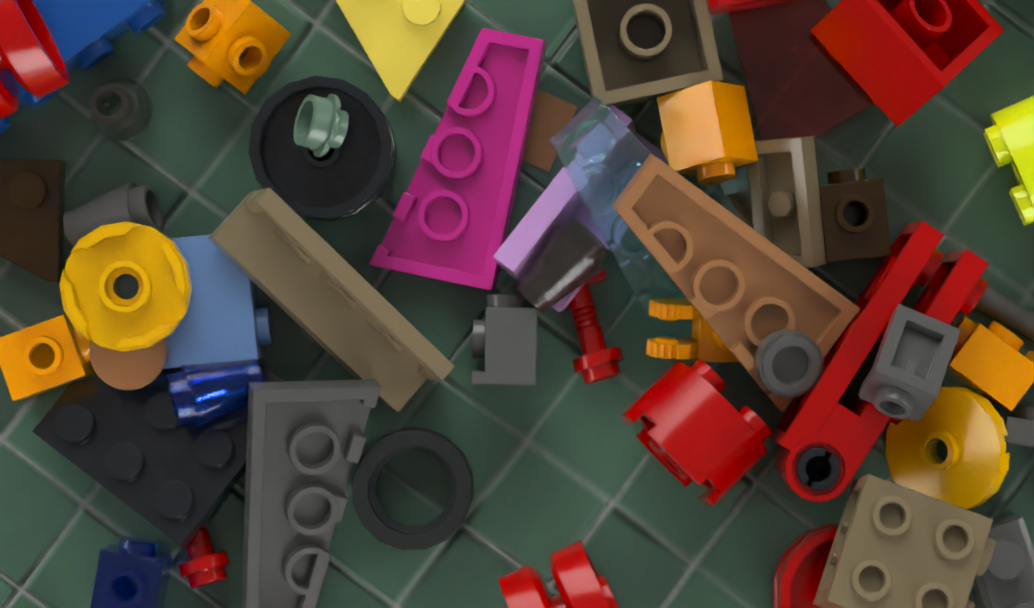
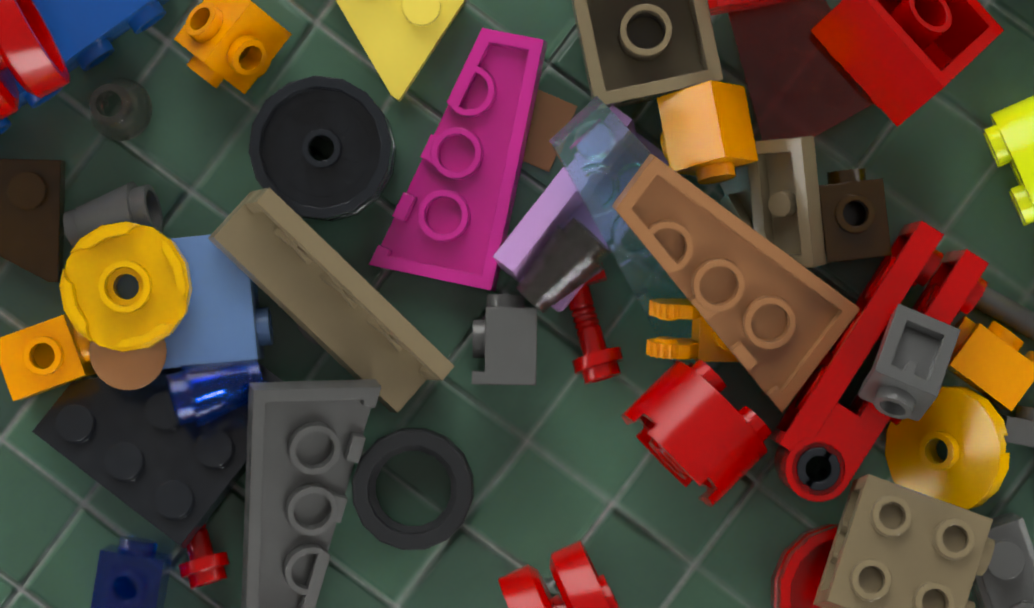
sand green plate [294,93,349,157] -> none
dark grey tile [754,329,824,397] -> none

